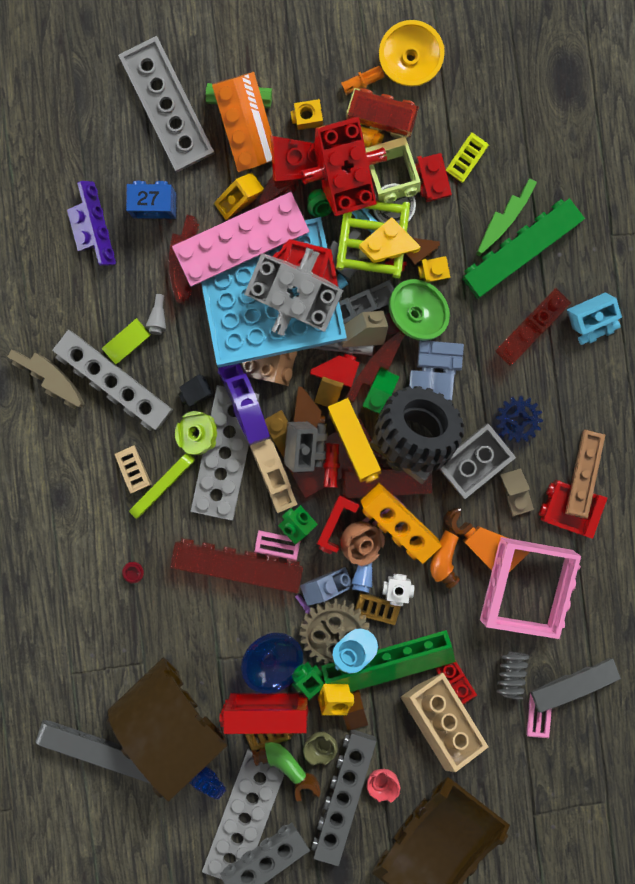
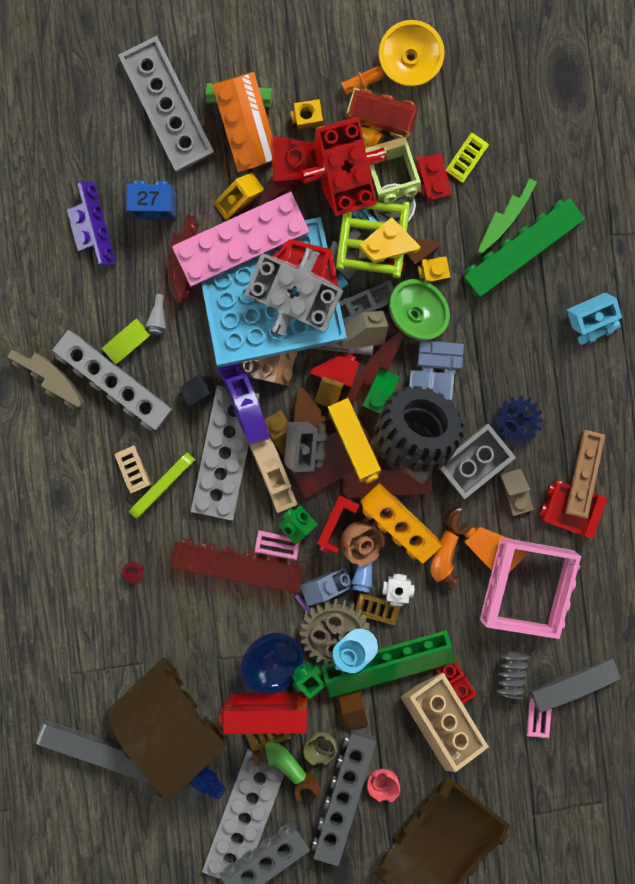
lime plate [175,411,217,455] -> none
green cone [307,189,332,218] -> none
yellow brick [318,684,354,715] -> none
red pin [323,443,340,488] -> none
clear red slope [495,288,571,366] -> none

